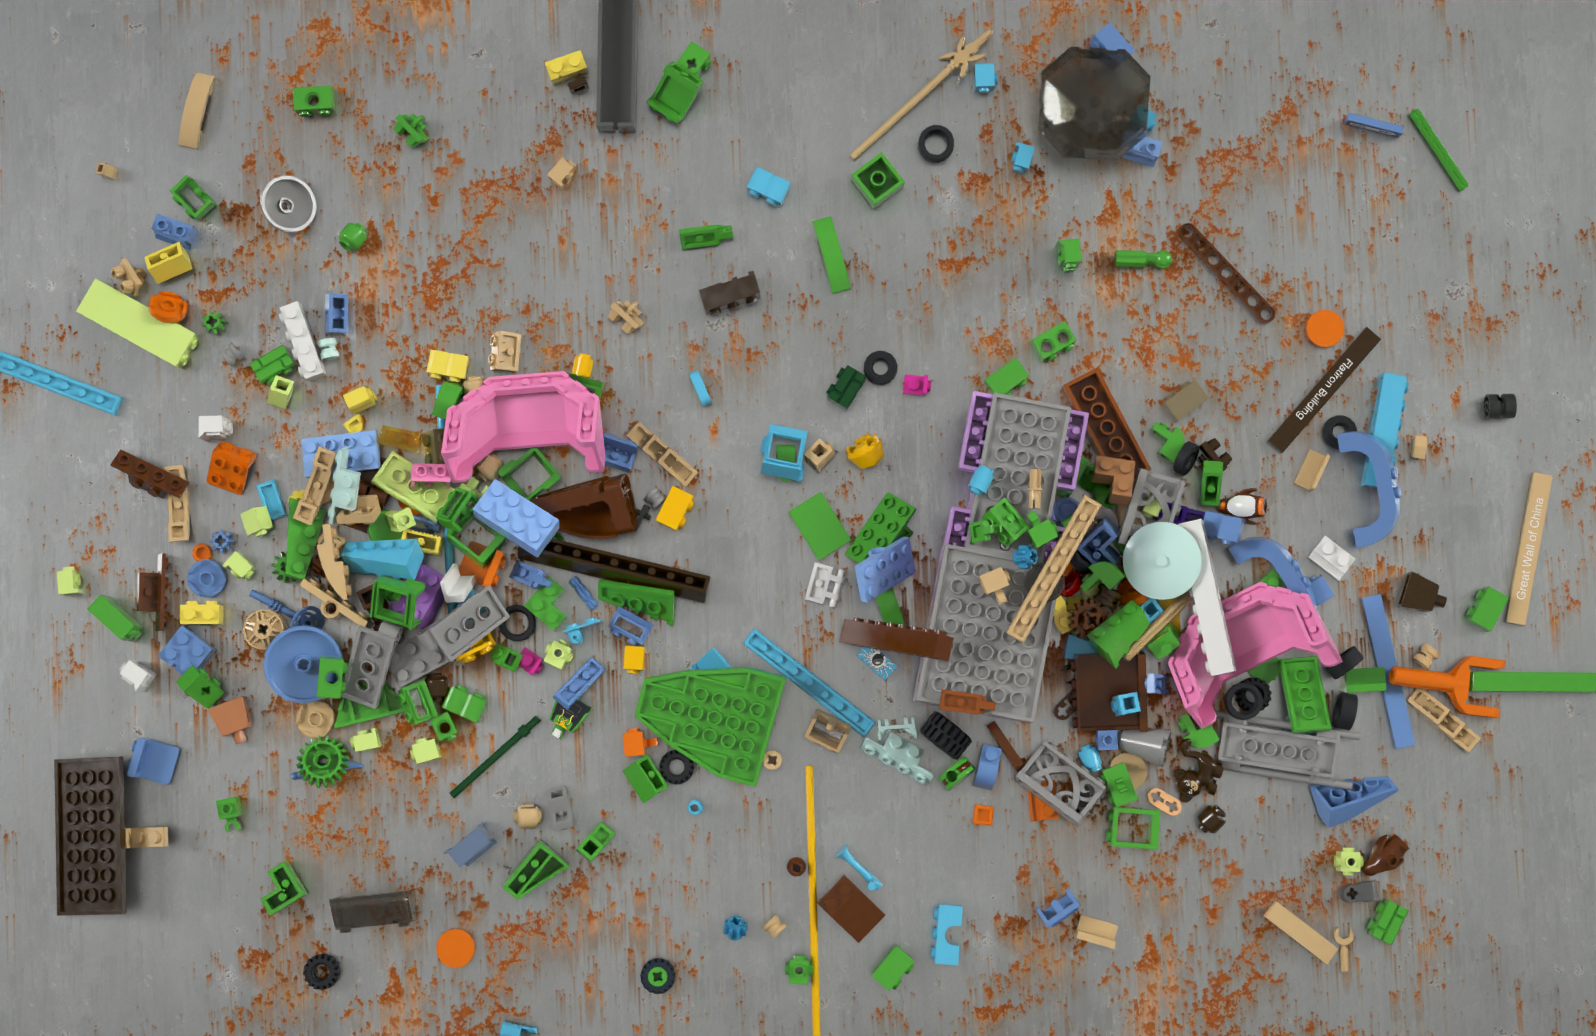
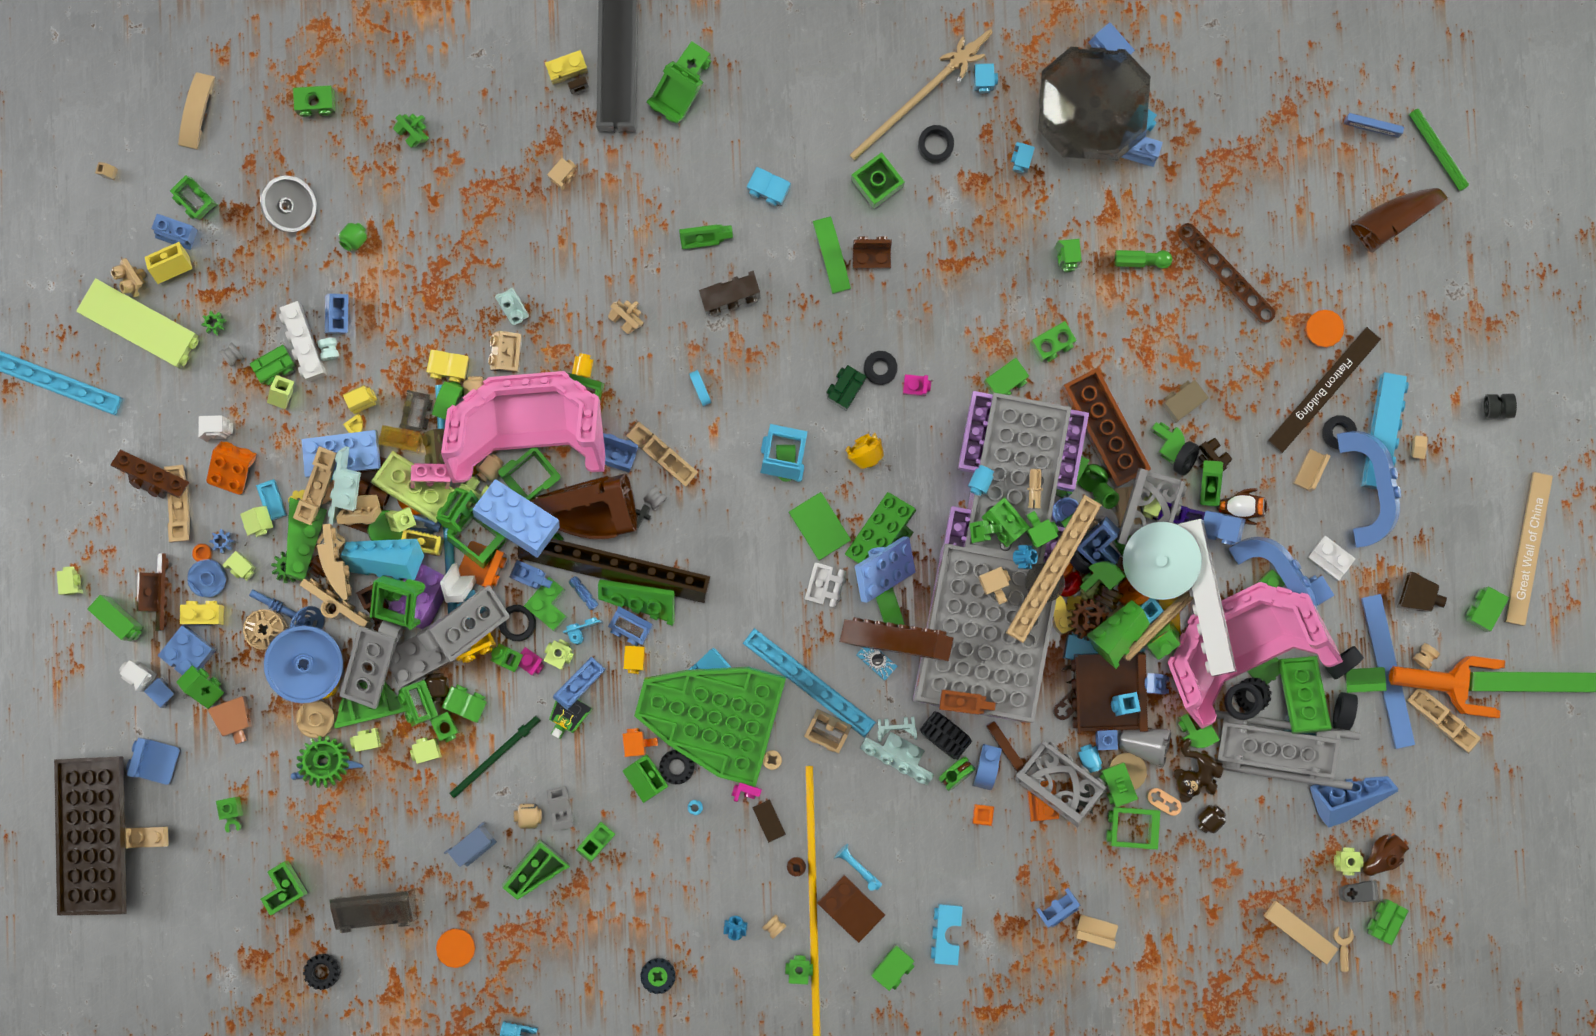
orange tile [148,291,187,323] -> none
bright green brick [317,656,347,699] -> none
yellow brick [656,486,695,531] -> none
tan brick [803,439,835,473] -> none
medium nougat brick [1091,455,1135,506] -> none
none -> medium blue panel [144,678,174,708]
none -> clear smoke window [399,390,433,434]
none -> light aqua hips [495,287,529,325]
none -> dark pink bracket [731,782,762,802]
none -> dark brown tile [752,799,786,843]
none -> reddish brown bracket [853,236,892,269]
none -> reddish brown panel [1351,188,1448,253]

